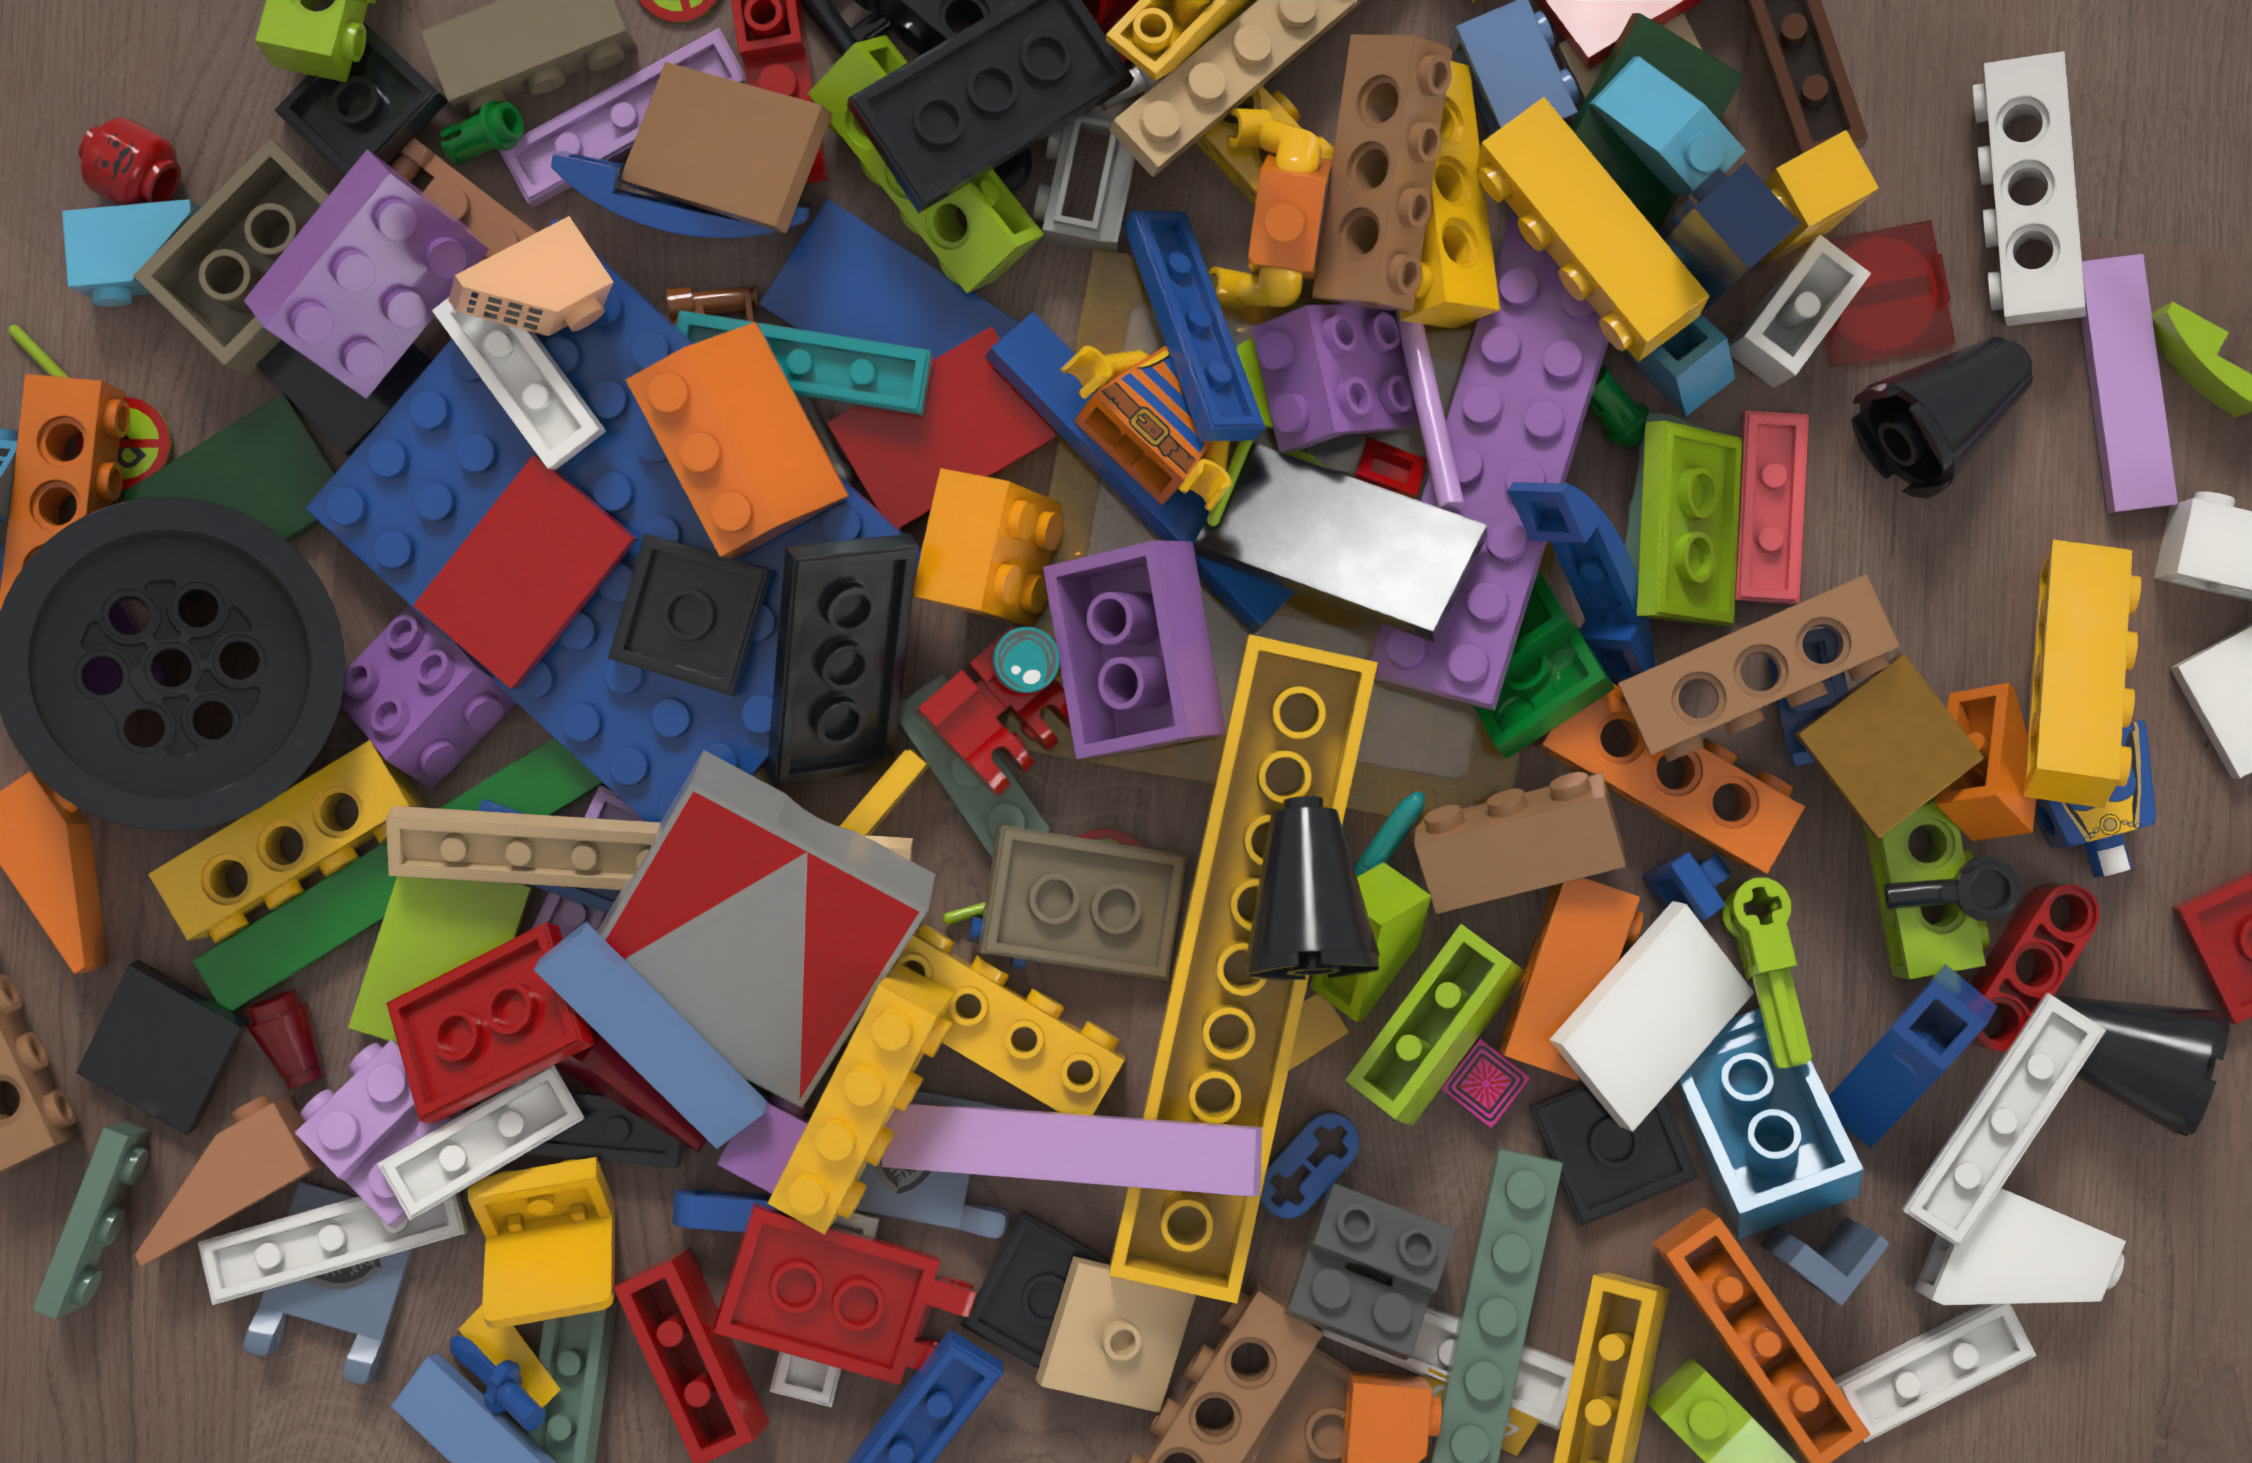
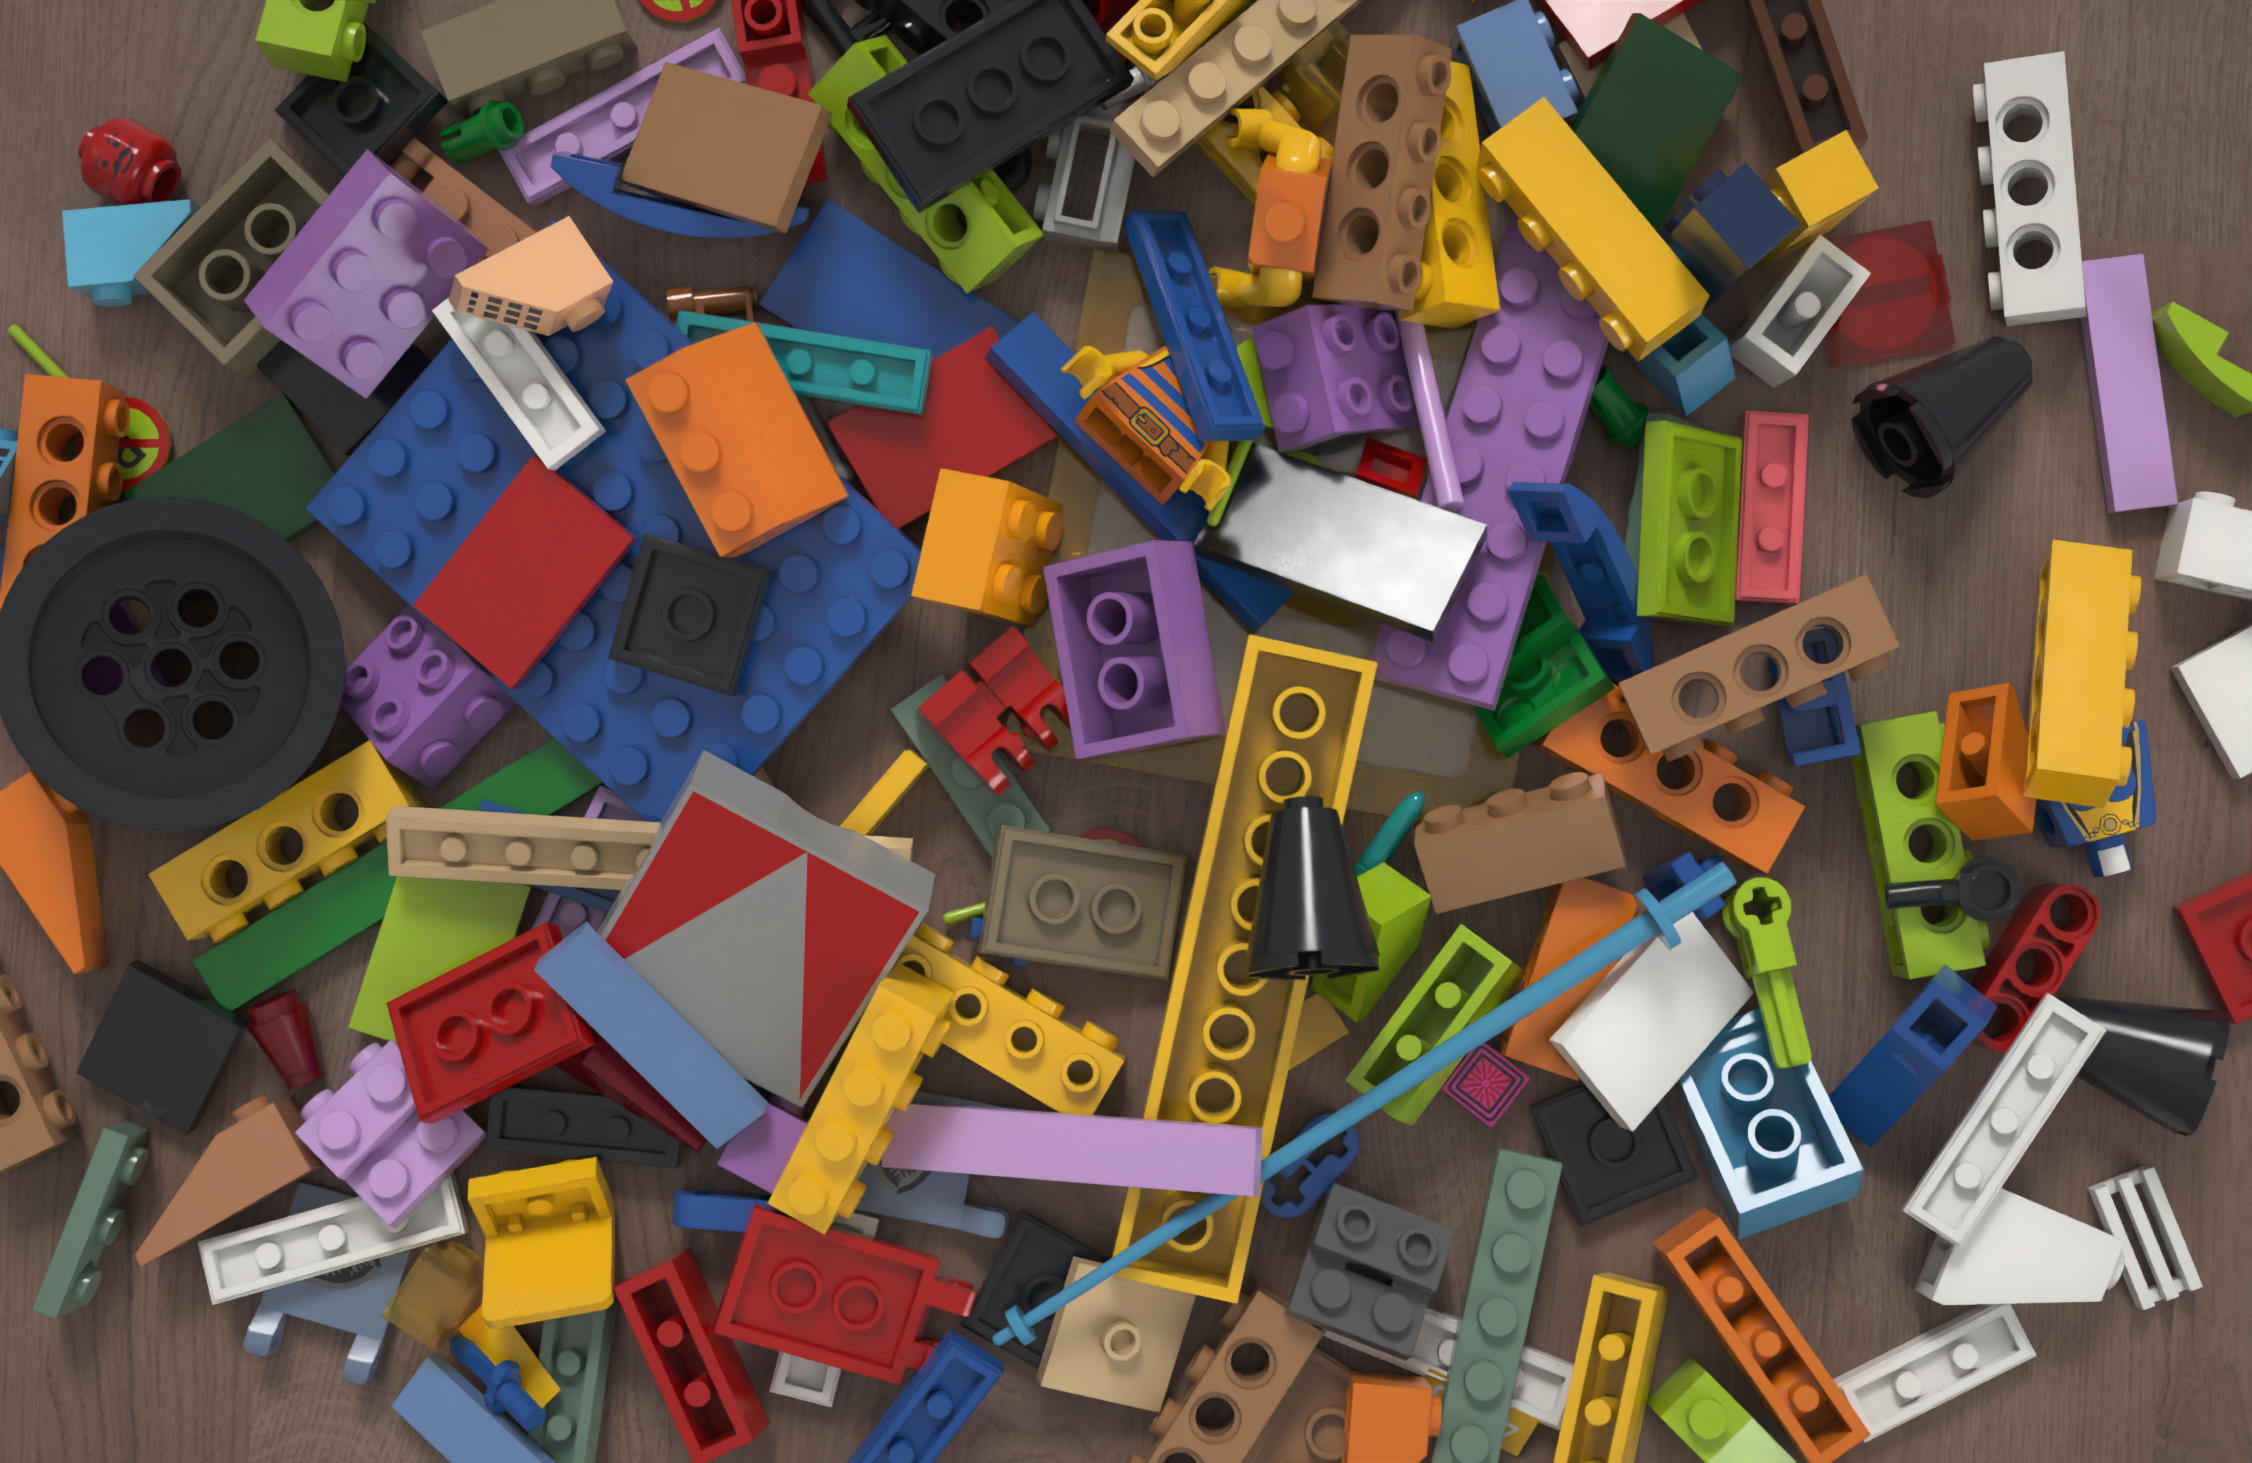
white tile [378,1065,585,1220] -> none
black tile [766,534,918,786] -> none
teal tile [992,627,1060,693] -> none
medium azure slope [1590,56,1746,196] -> none
sand blue panel [1760,1218,1889,1306] -> none
pearl gold tile [1793,653,1984,839] -> none
none -> clear yellow window [381,1241,484,1351]
none -> dark azure piece [992,862,1737,1346]
none -> clear yellow window [1280,19,1351,134]
none -> white tile [2088,1164,2203,1310]

